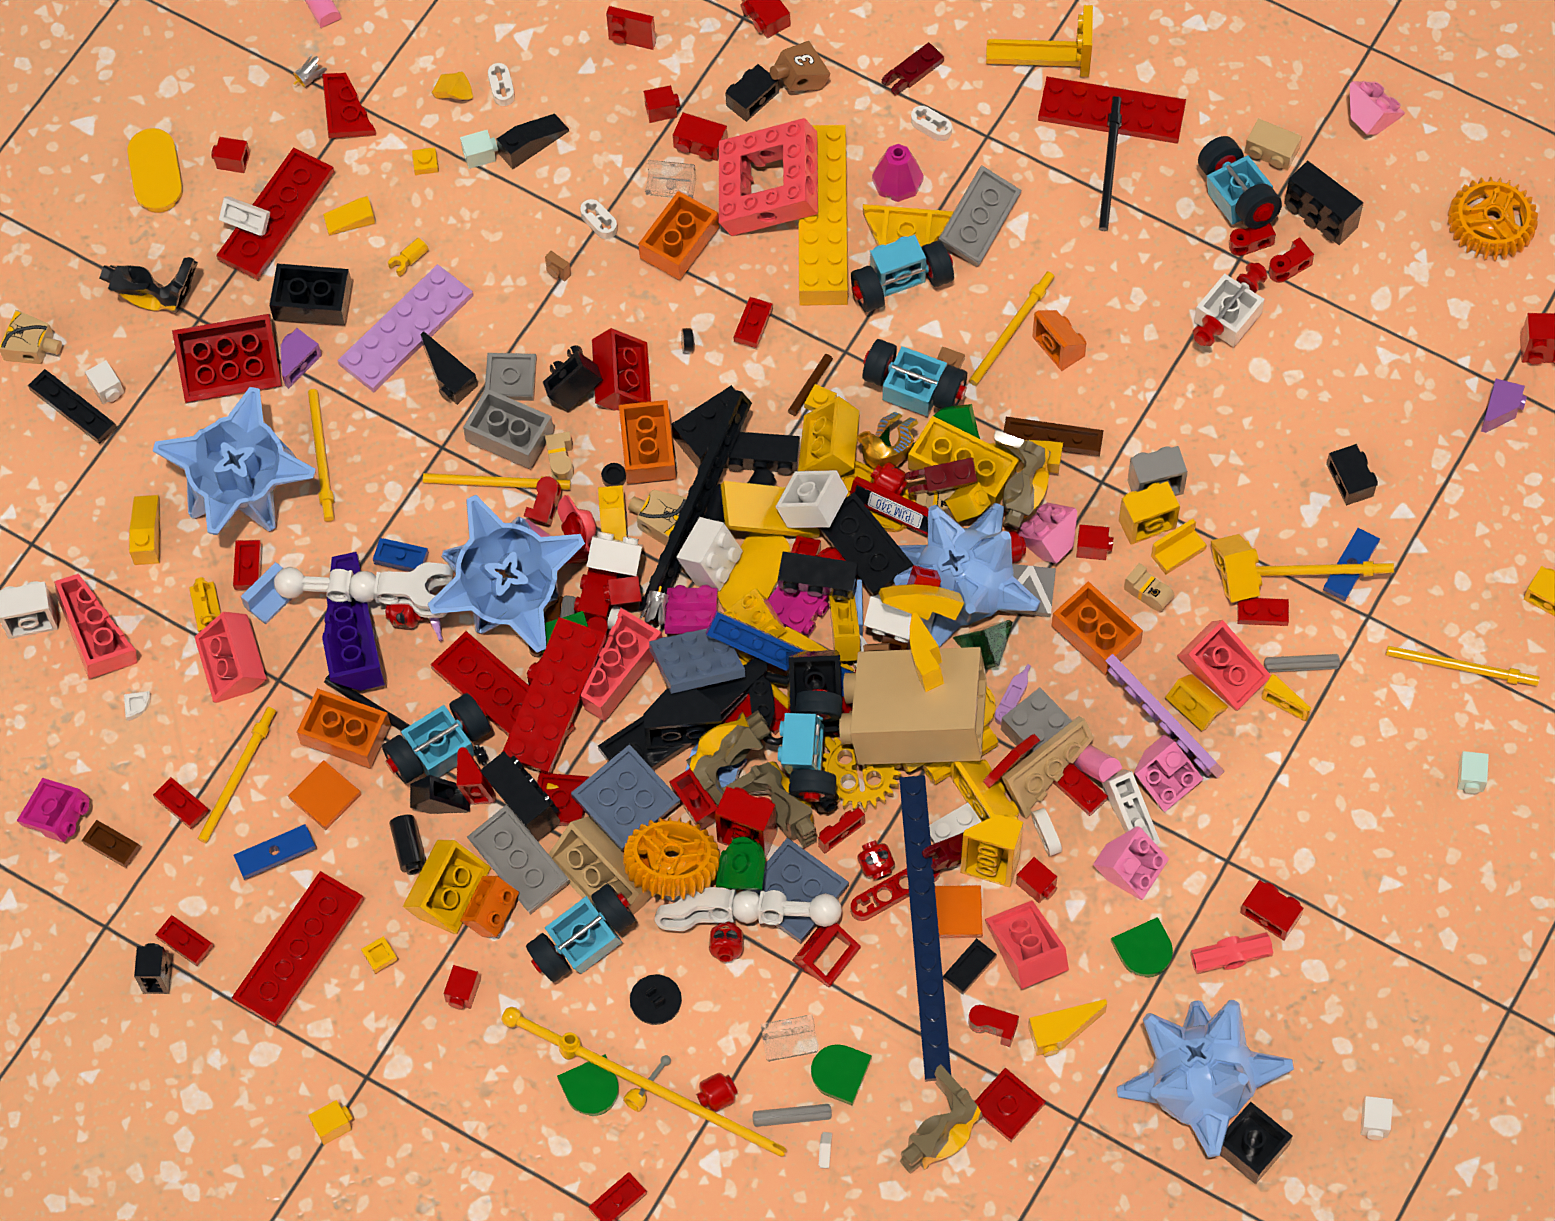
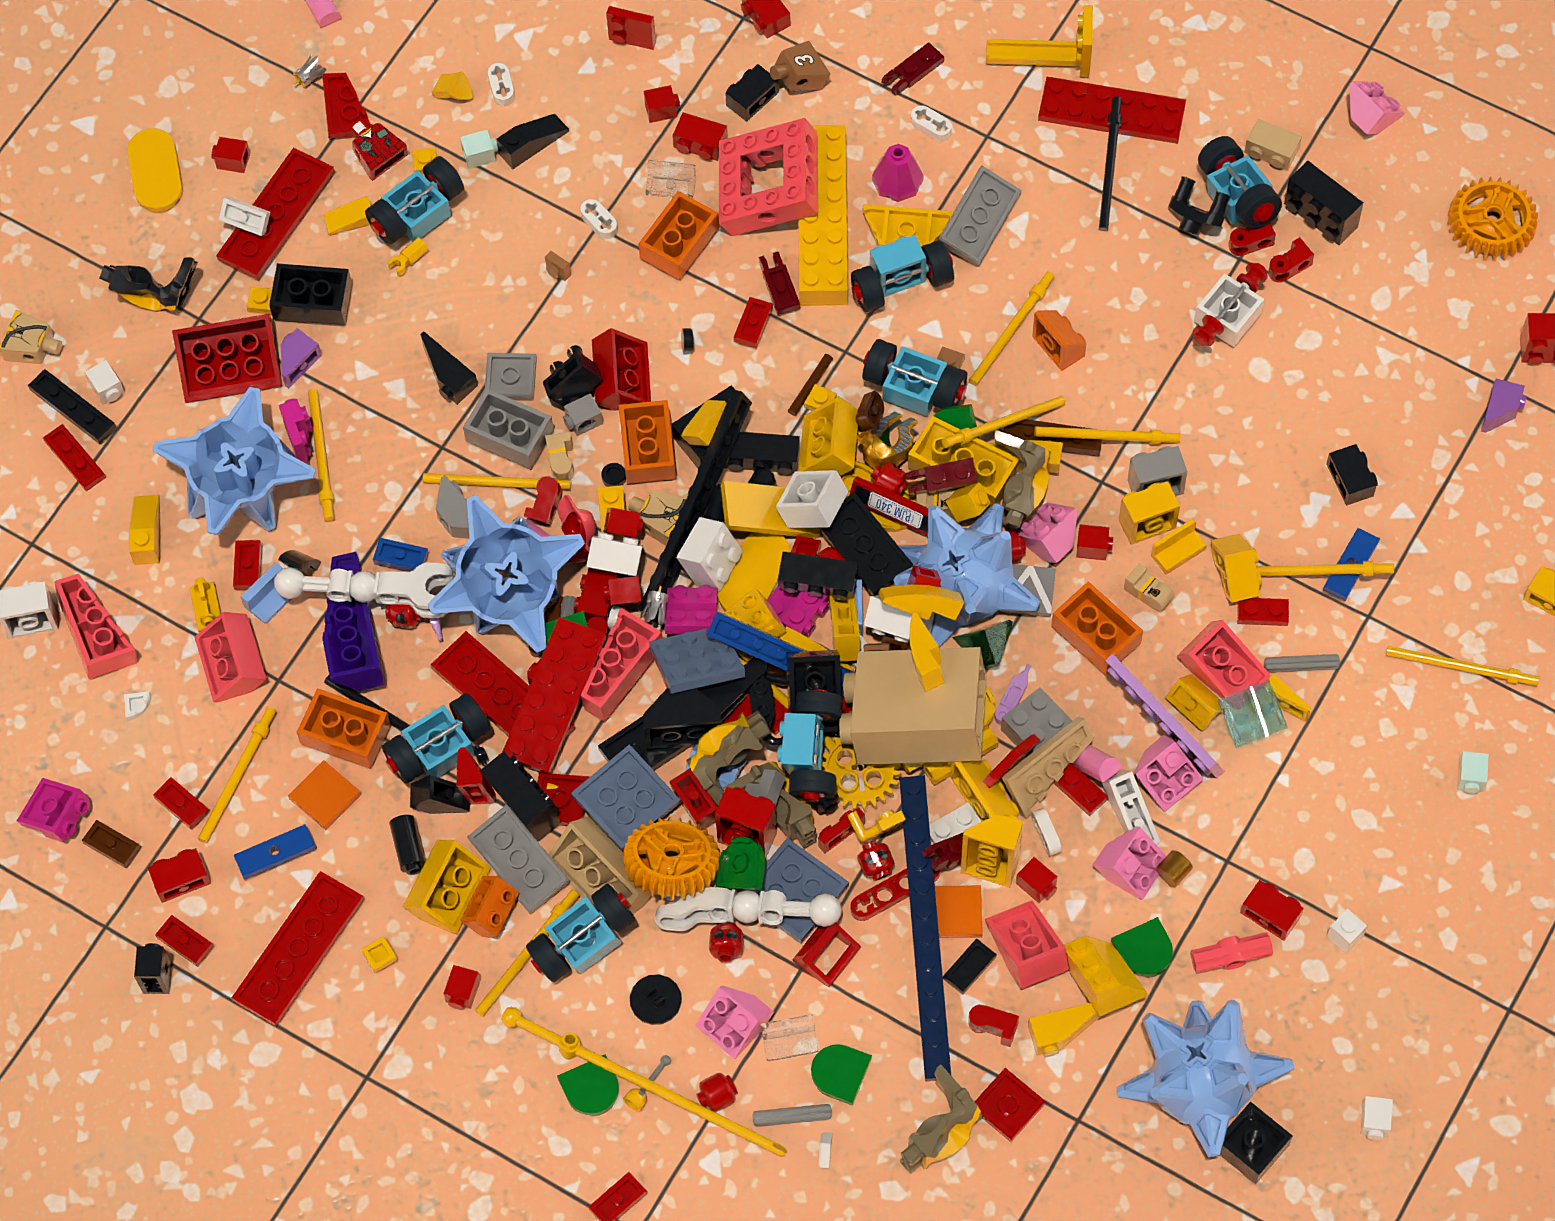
yellow brick [308,1100,353,1145] -> none
lavender plate [338,264,473,393] -> none
none -> red tile [43,424,106,492]
none -> red brick [147,848,211,903]
none -> yellow plate [247,287,272,315]
none -> dark pink plate [278,398,313,465]
none -> black slope [278,550,321,574]
none -> red torso [351,121,407,181]
none -> brick [365,156,464,245]
none -> light grey slope [436,475,469,539]
none -> yellow bar [475,889,580,1017]
none -> light grey brick [563,393,603,436]
none -> red brick [603,508,643,538]
none -> yellow slope [681,400,727,446]
none -> bright pink slope [695,985,774,1059]
none -> light grey piece [745,769,786,806]
none -> dark red hinge [758,251,800,315]
none -> yellow plate [847,809,906,842]
none -> reddish brown plate [856,391,884,431]
none -> yellow bar [942,396,1065,448]
none -> yellow bar [1034,427,1181,445]
none -> yellow slope [1064,935,1148,1017]
none -> pearl gold brick [1155,850,1193,887]
none -> black connector [1169,176,1231,235]
none -> clear light blue slope [1218,680,1288,748]
none -> white brick [1327,909,1367,954]

